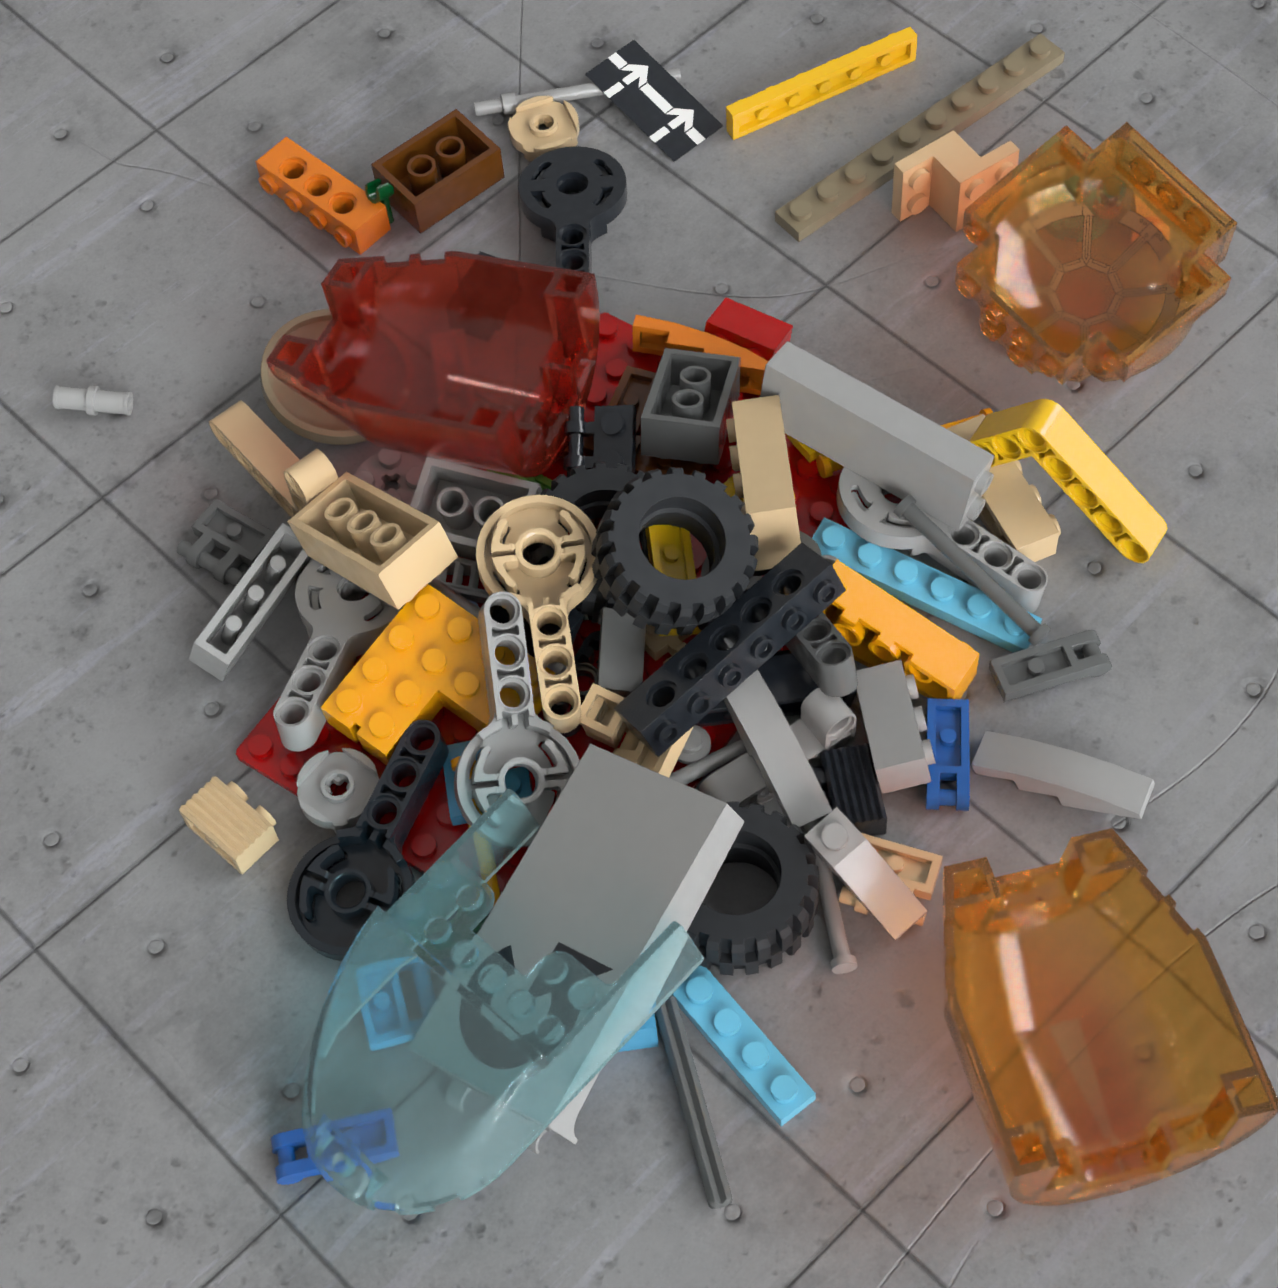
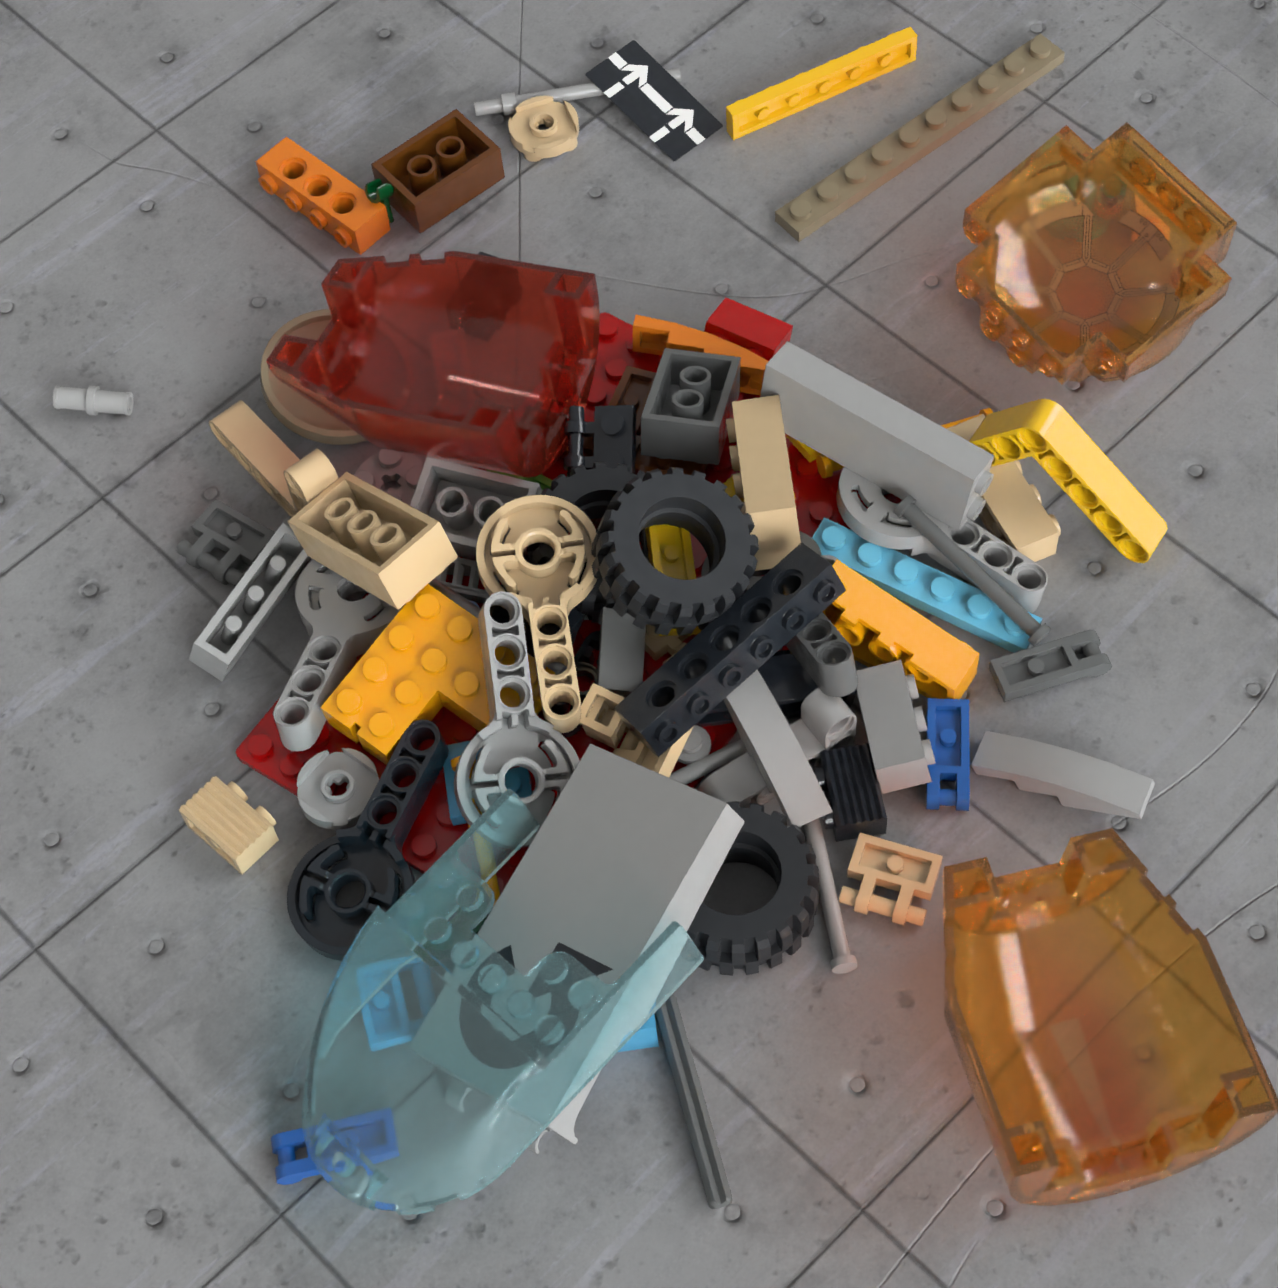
black beam [518,146,627,325] -> none
medium azure plate [668,965,816,1126] -> none
light grey slope [804,807,928,941] -> none
tan bracket [892,130,1020,232] -> none

